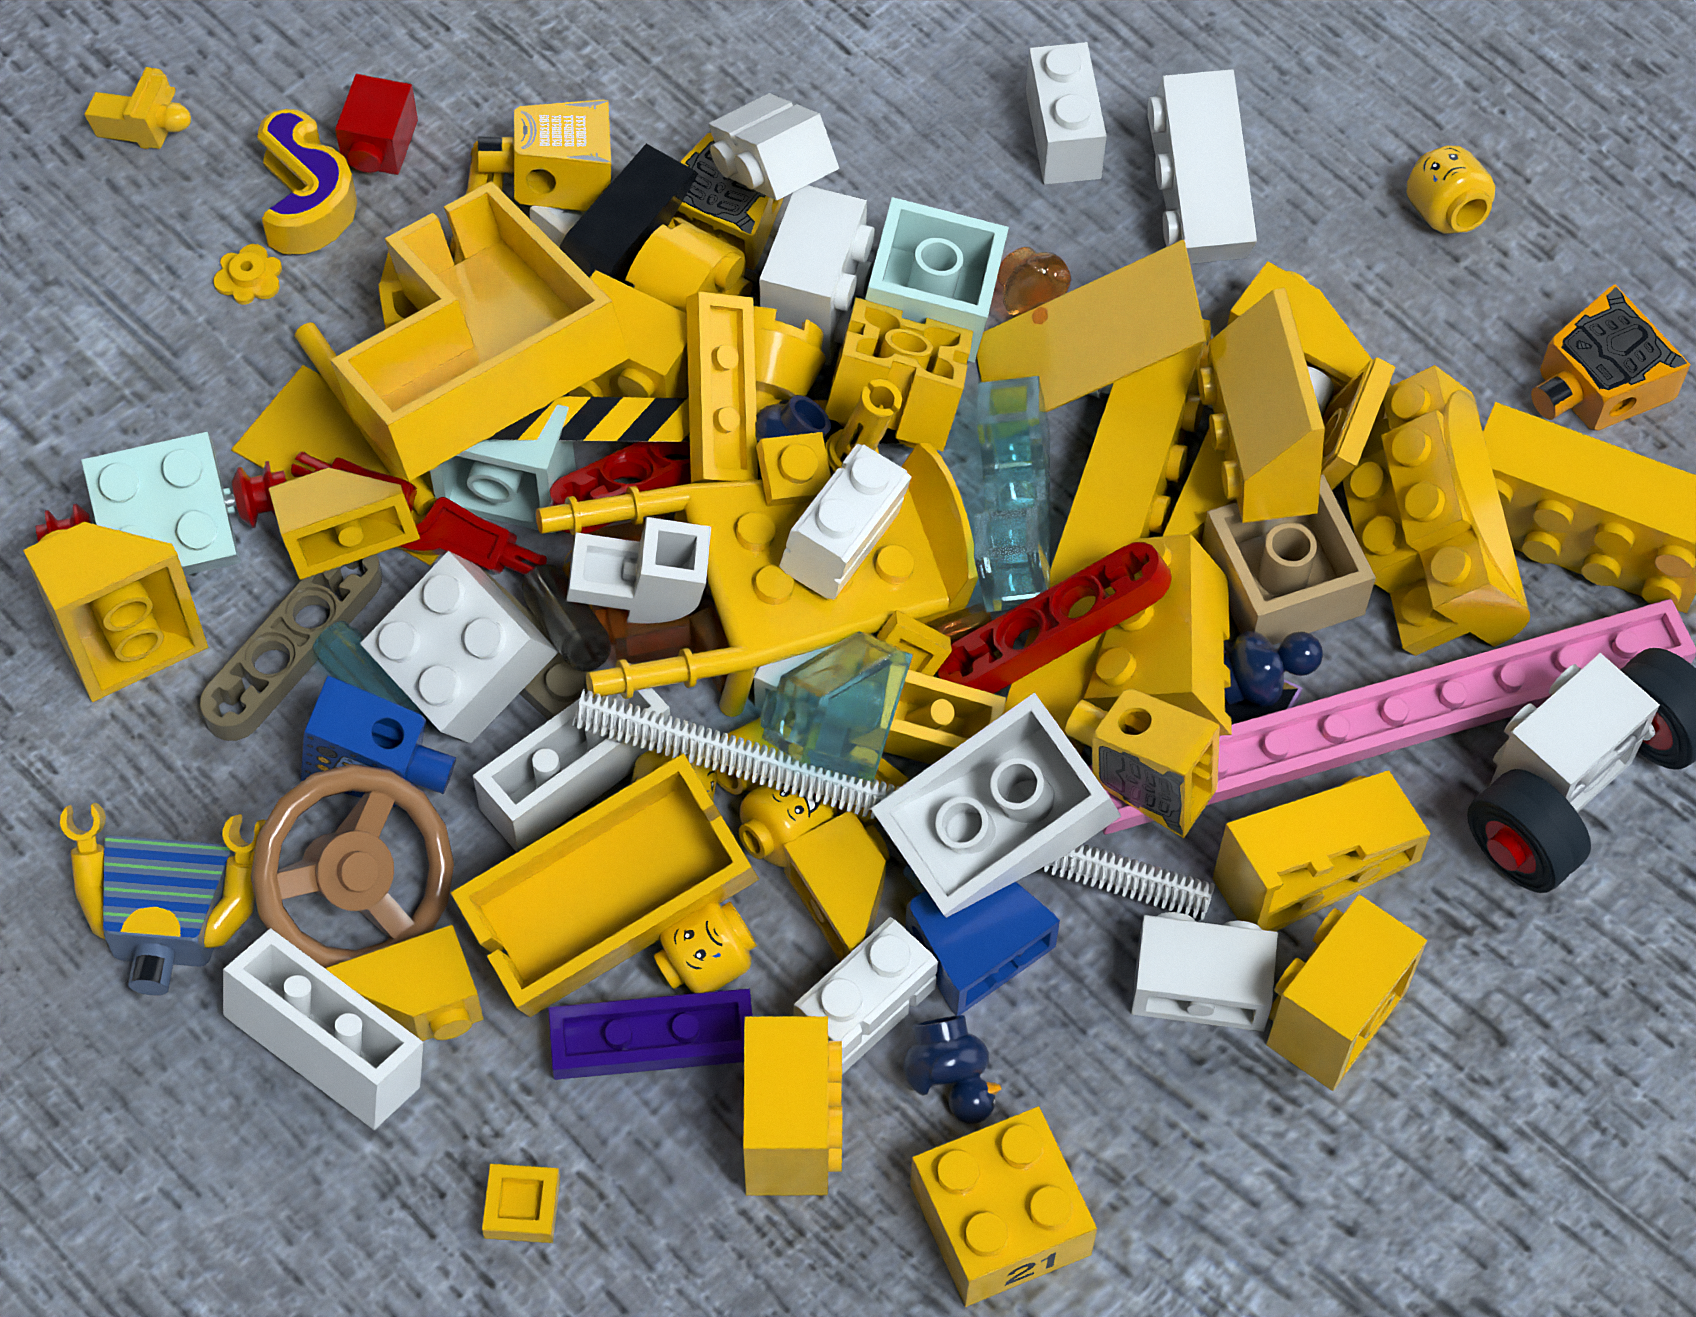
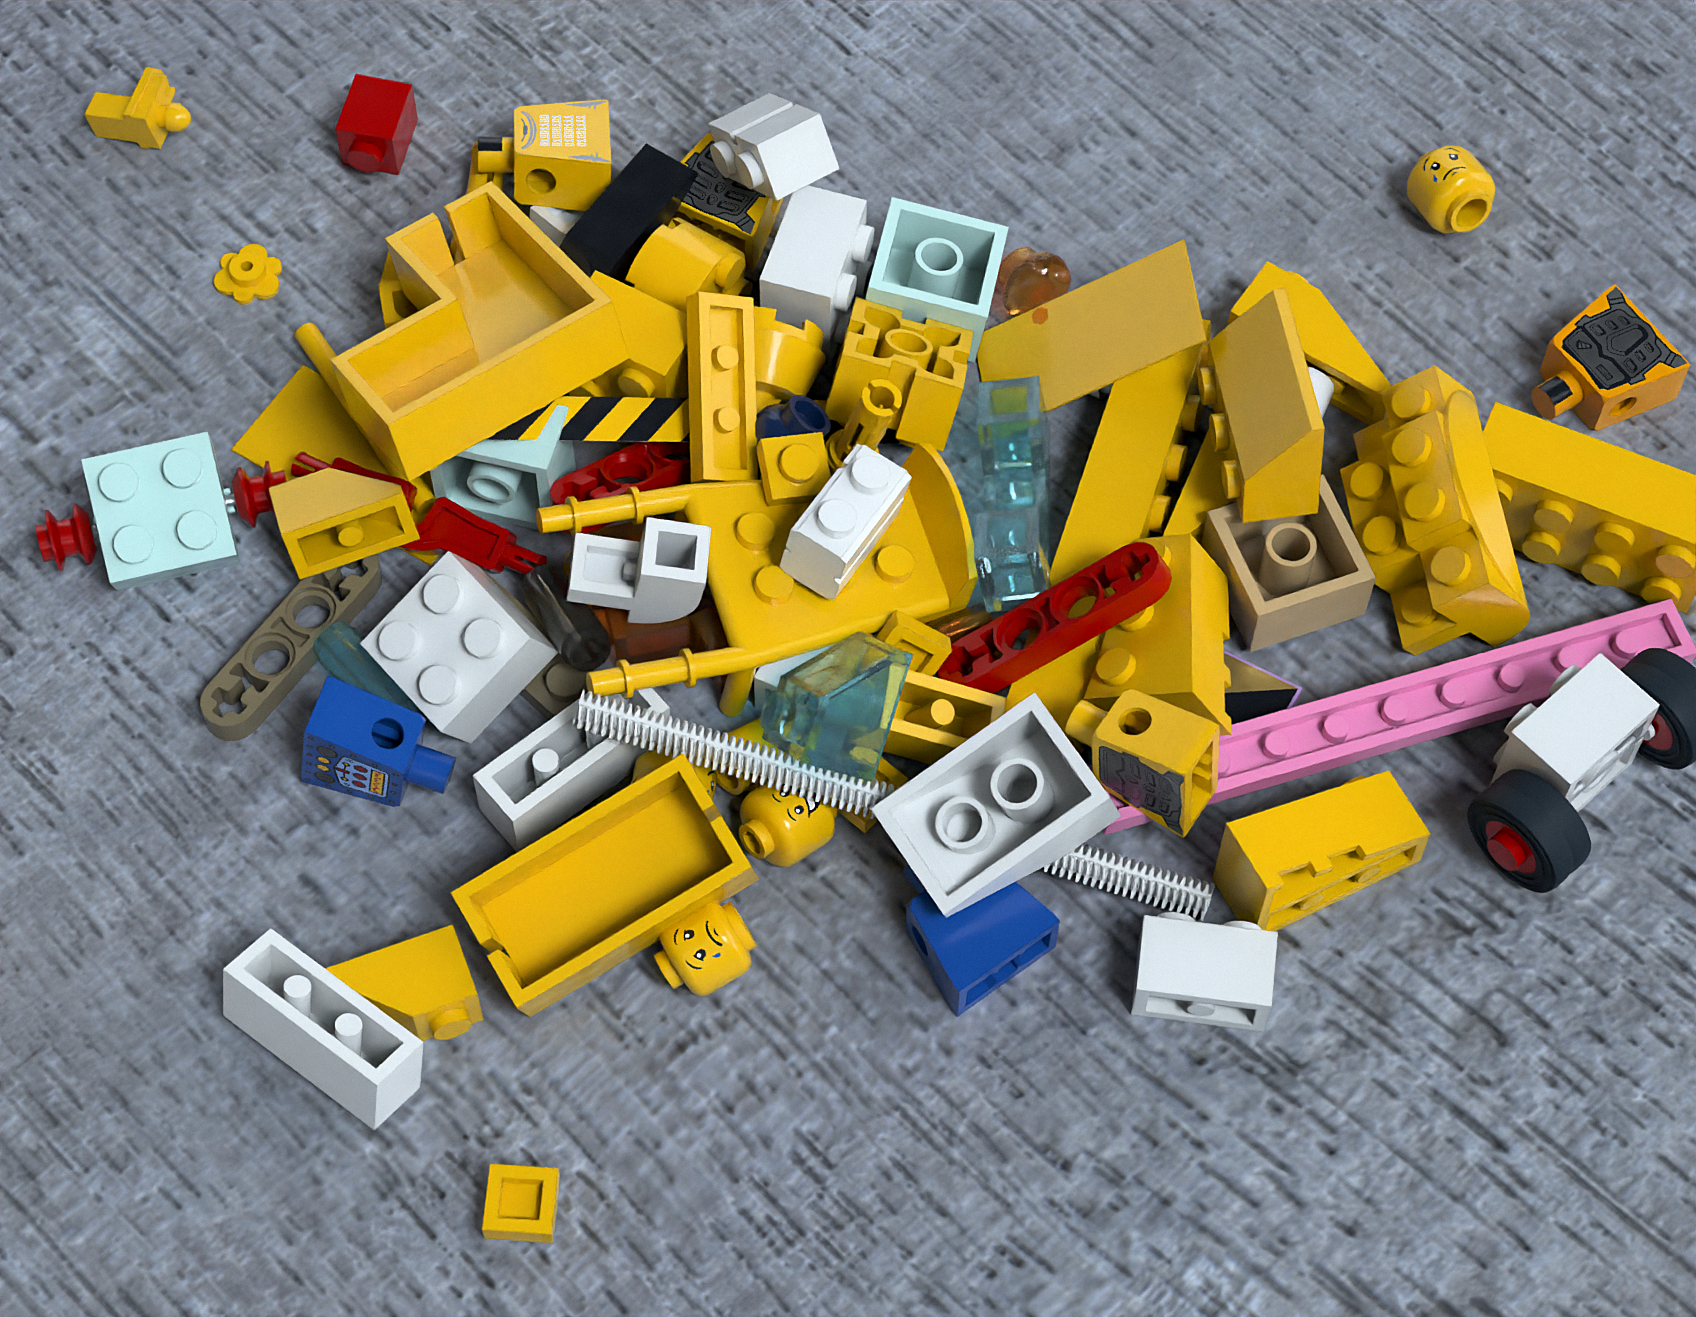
yellow slope [23,522,209,703] -> none
torso [60,802,266,995] -> none
medium nougat piece [251,764,454,968] -> none
yellow animal [257,108,357,254] -> none
dark purple plate [548,988,753,1080] -> none
yellow brick [743,1016,842,1196] -> none
yellow slope [783,809,890,962] -> none
white brick [794,917,938,1075] -> none
dark blue animal [903,1015,1002,1124] -> none
yellow brick [910,1106,1097,1307] -> none
white brick [1026,42,1107,185] -> none
white wedge [1147,69,1257,264] -> none
dark blue animal [1224,631,1323,707] -> none
yellow brick [1266,894,1427,1091] -> none
yellow tile [1321,357,1396,490] -> none

